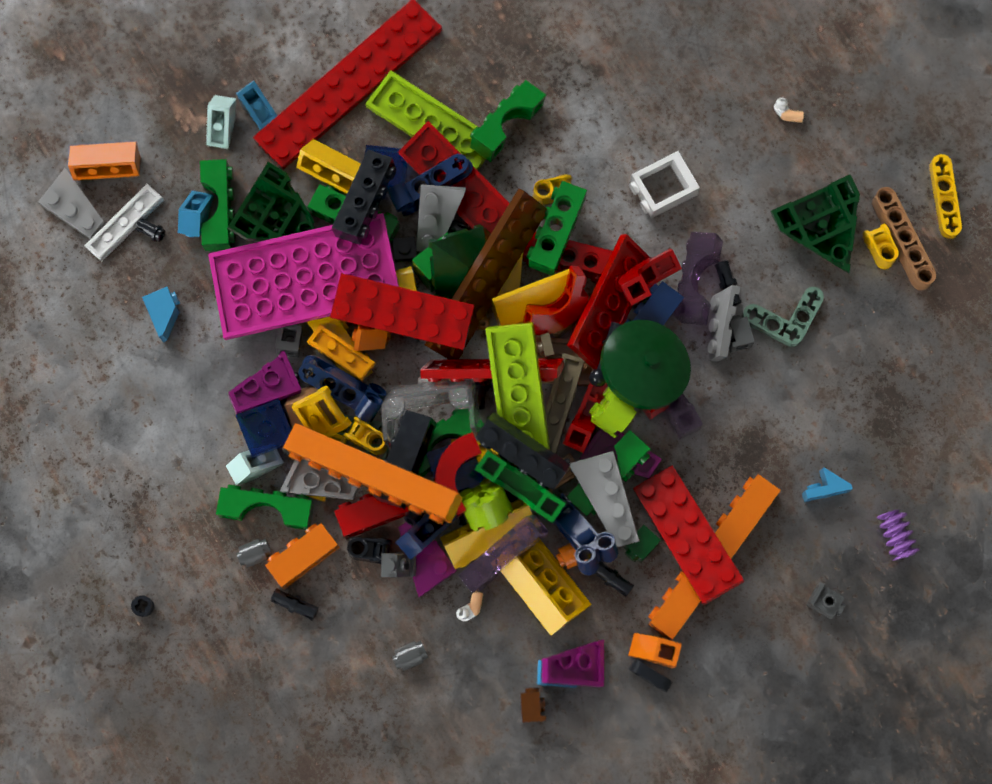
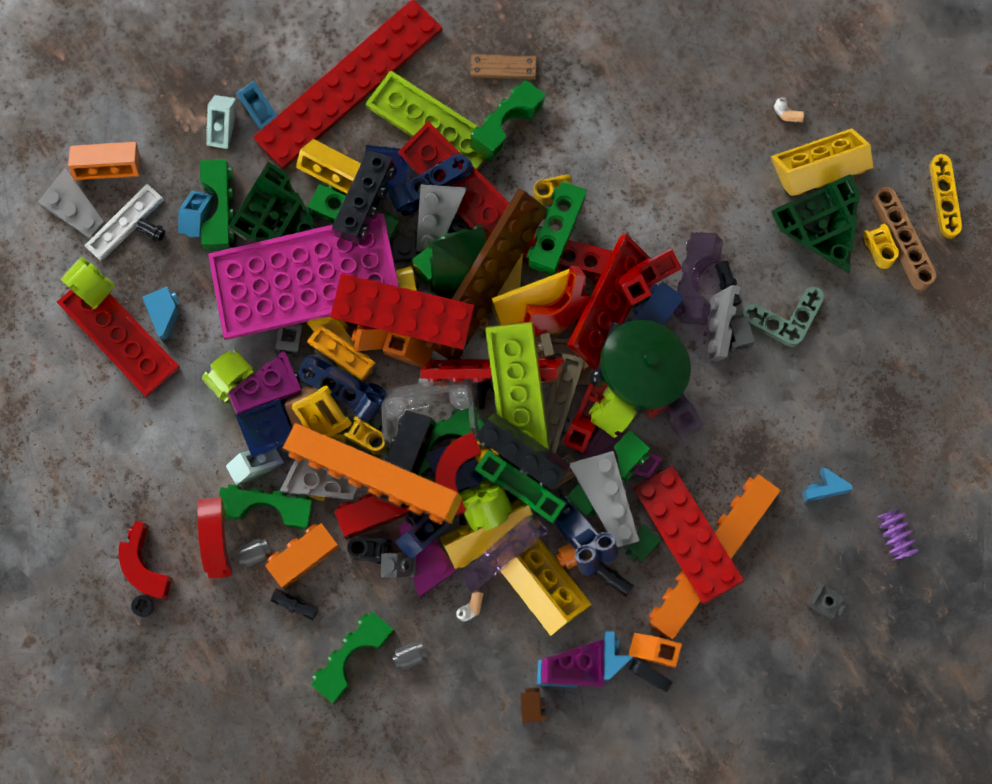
white window [629,151,700,219] -> none
none -> red plate [57,289,180,398]
none -> lime brick [60,257,116,309]
none -> red arch [118,521,173,601]
none -> red arch [197,498,232,579]
none -> lime brick [202,349,255,403]
none -> green arch [311,611,395,704]
none -> orange slope [383,332,433,368]
none -> medium nougat tile [471,54,536,79]
none -> dark azure slope [604,631,633,681]
none -> yellow slope [771,129,874,196]

